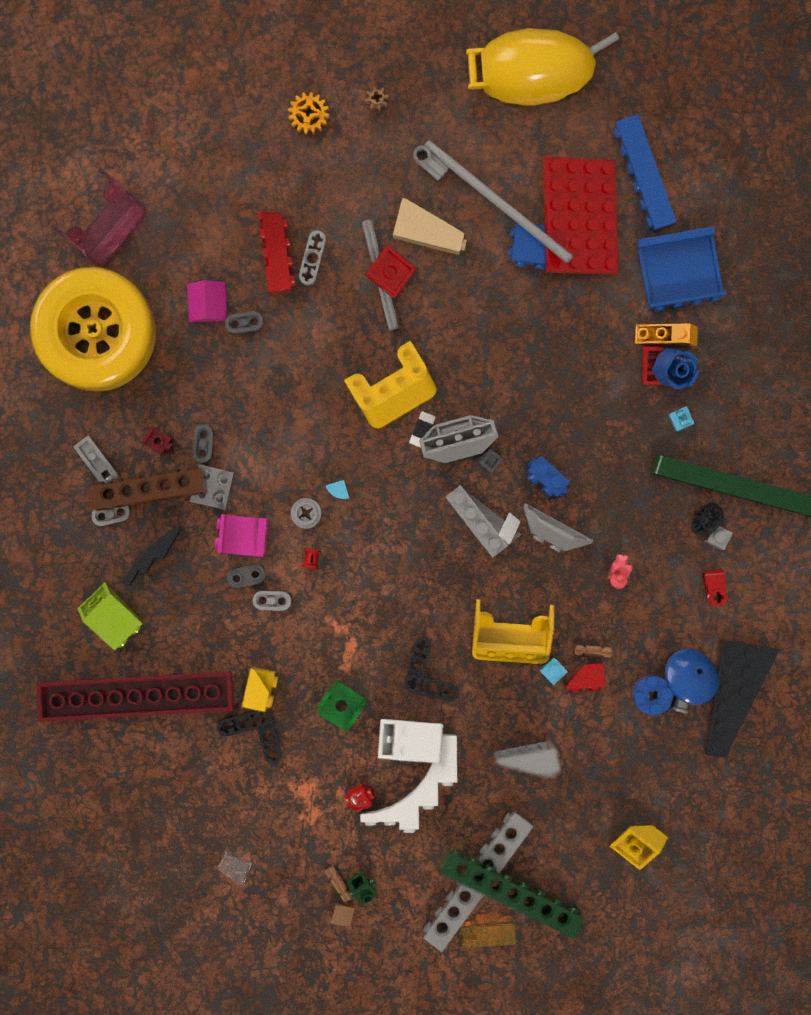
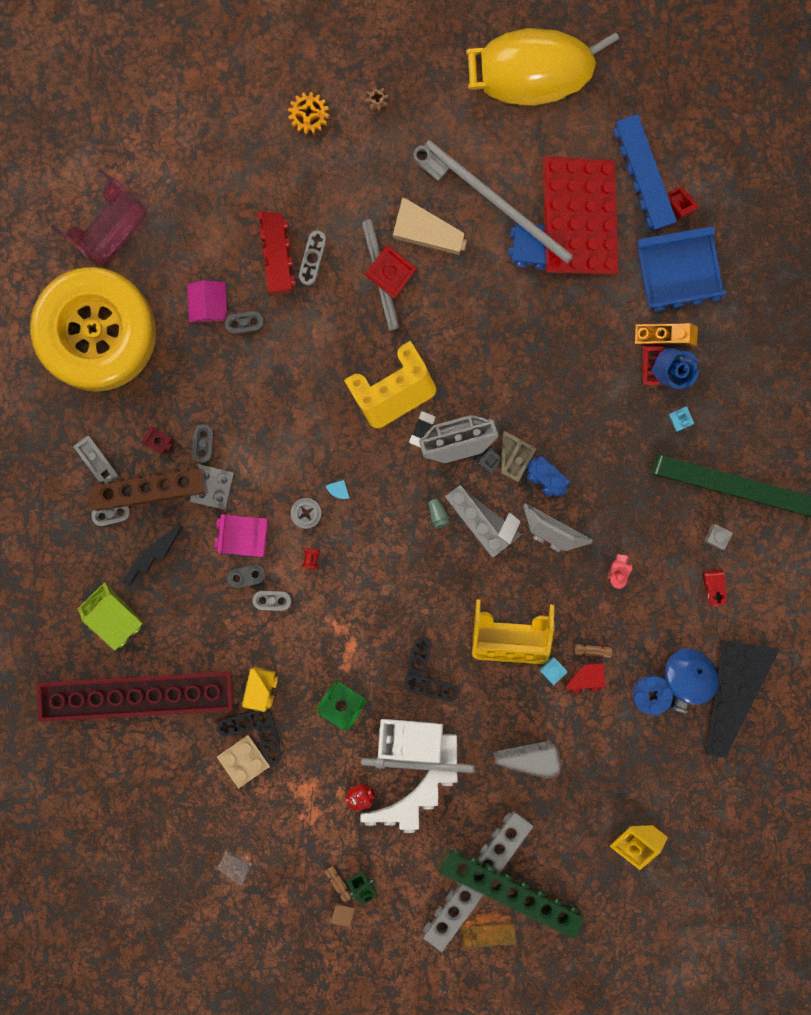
black wheel [692,502,724,537] -> none
none -> tan plate [217,734,270,789]
none -> light grey bar [361,757,475,773]
none -> sand green cone [428,499,450,529]
none -> dark tan wing [501,431,536,482]
none -> red slope [667,186,699,221]

